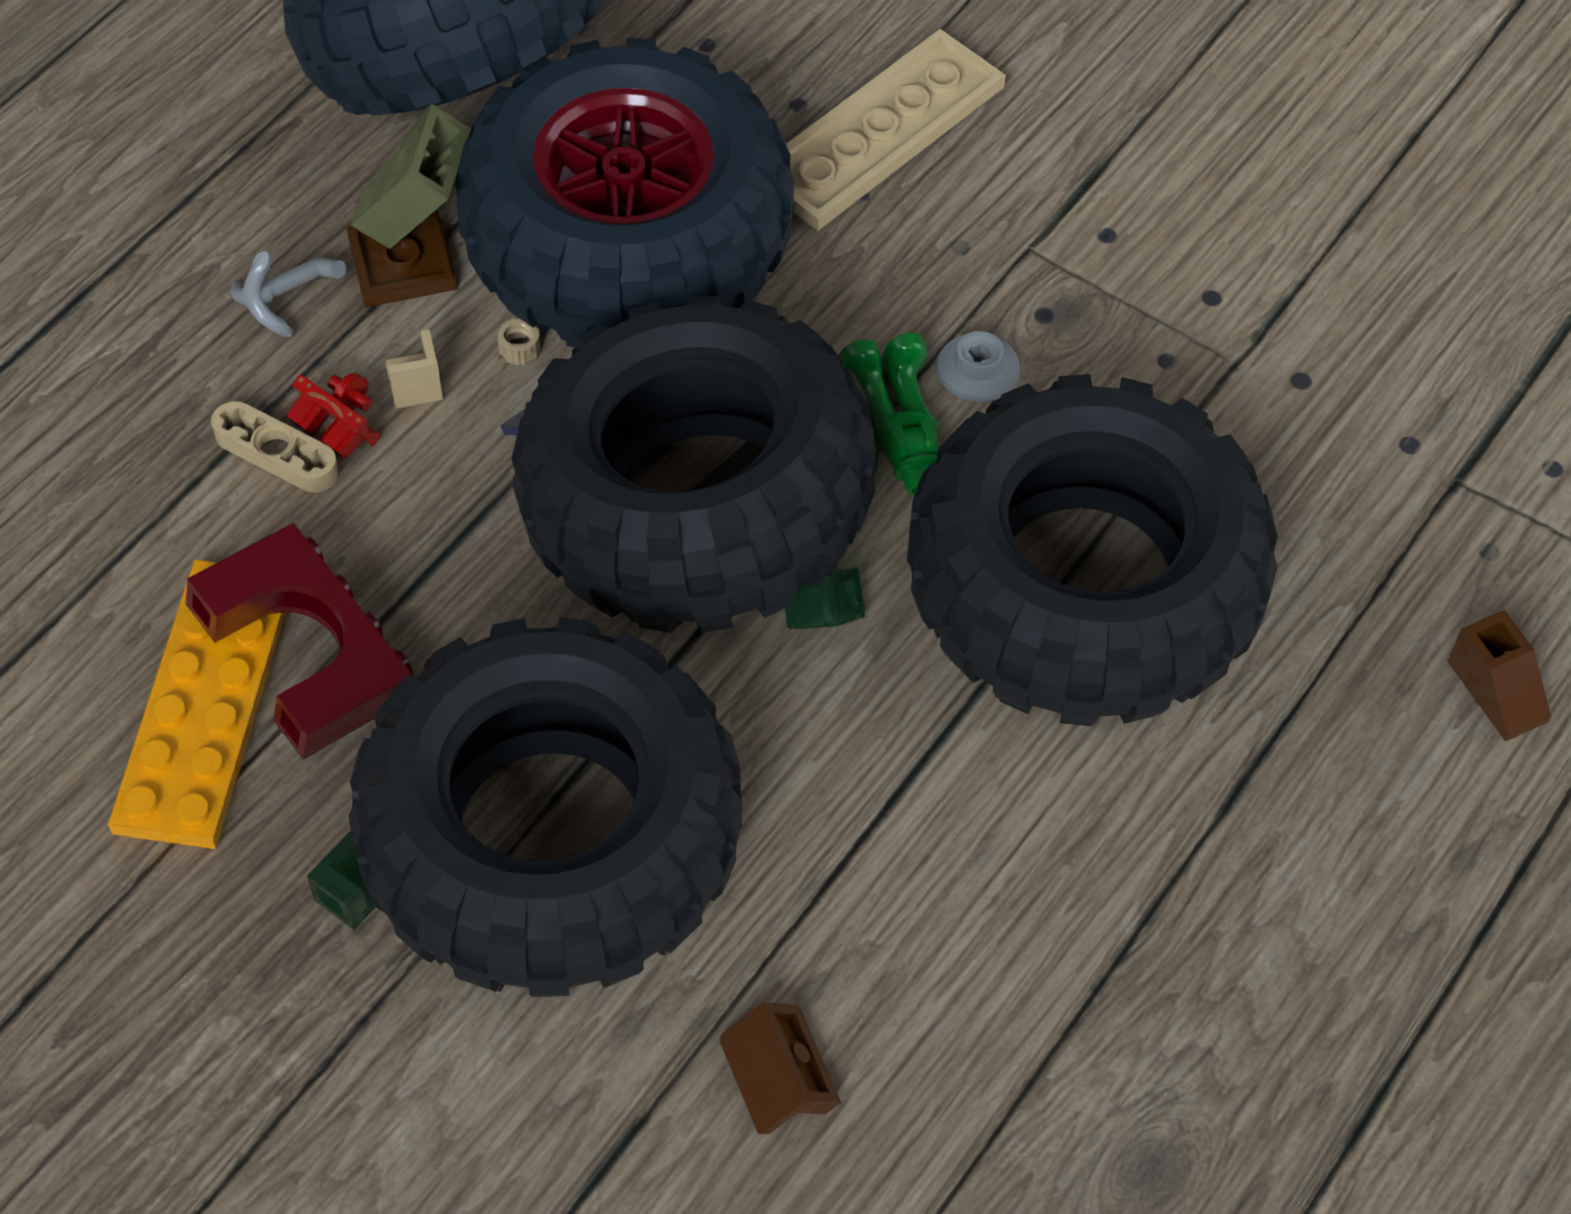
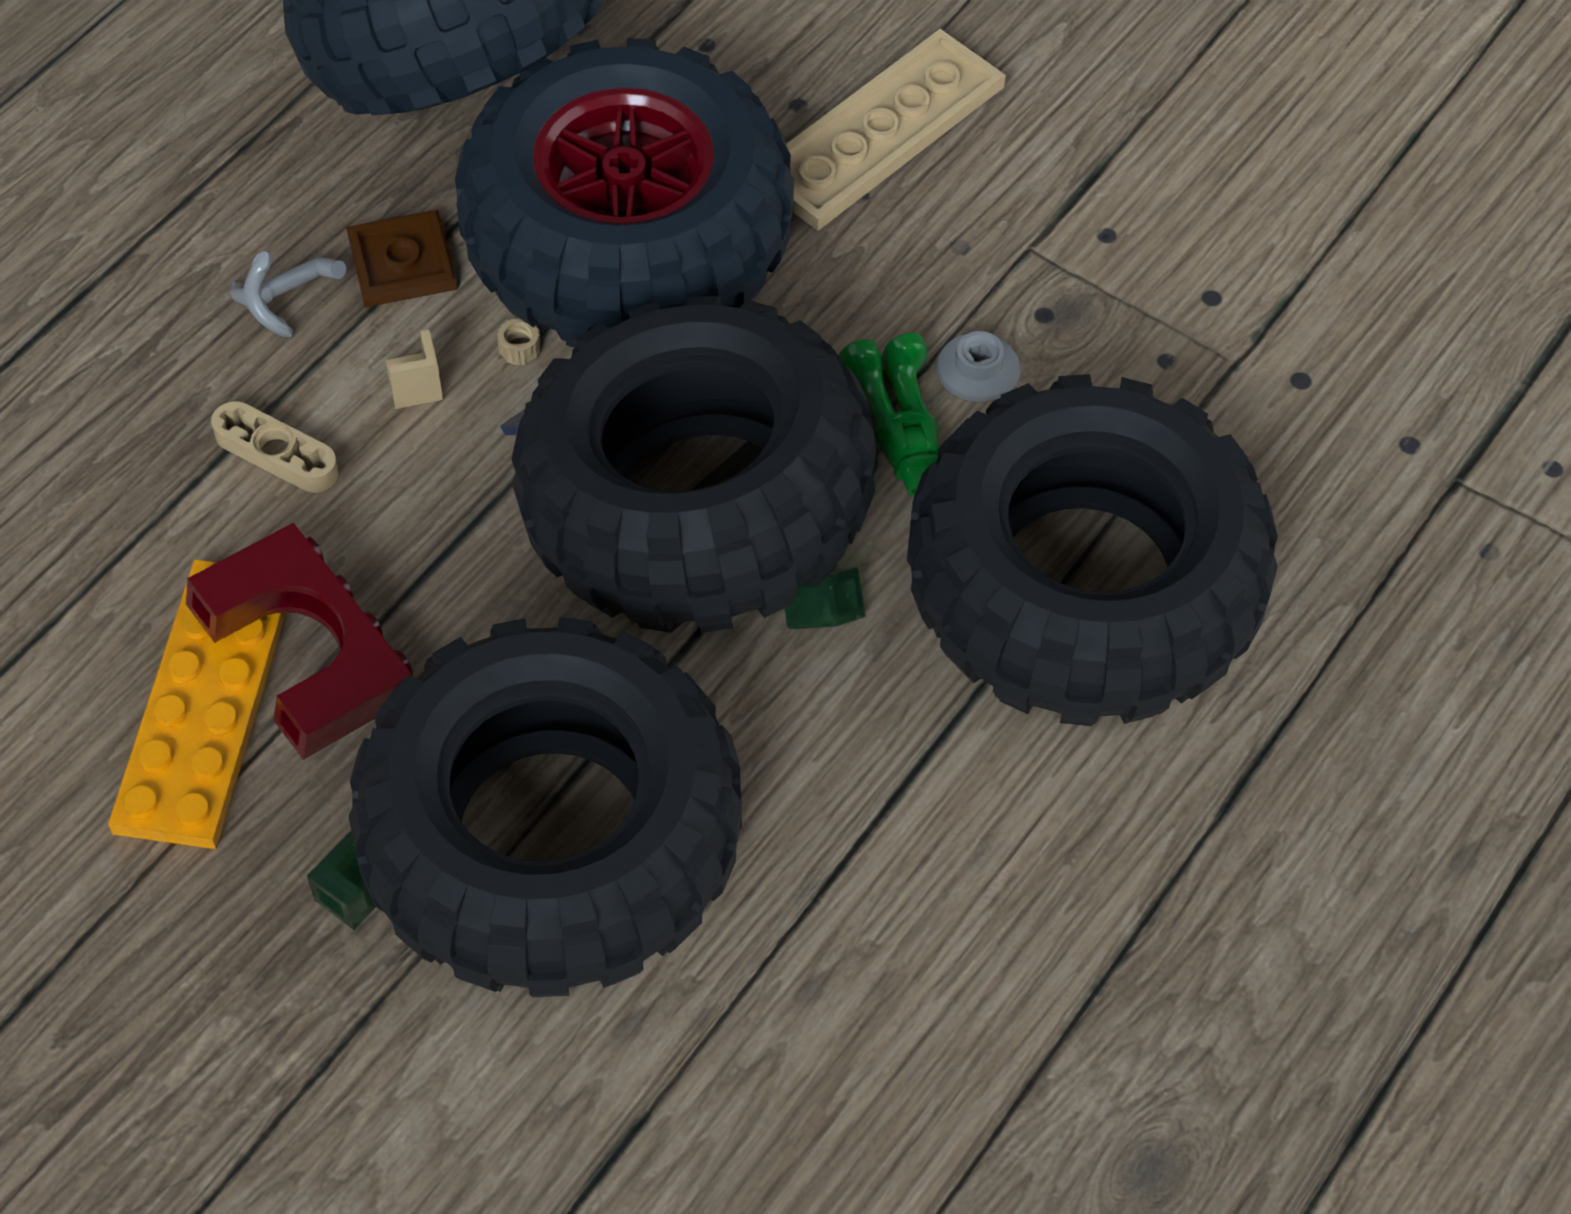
red hips [286,372,381,459] -> none
olive slope [351,104,471,249] -> none
reddish brown panel [720,1002,841,1134] -> none
reddish brown slope [1447,610,1551,742] -> none

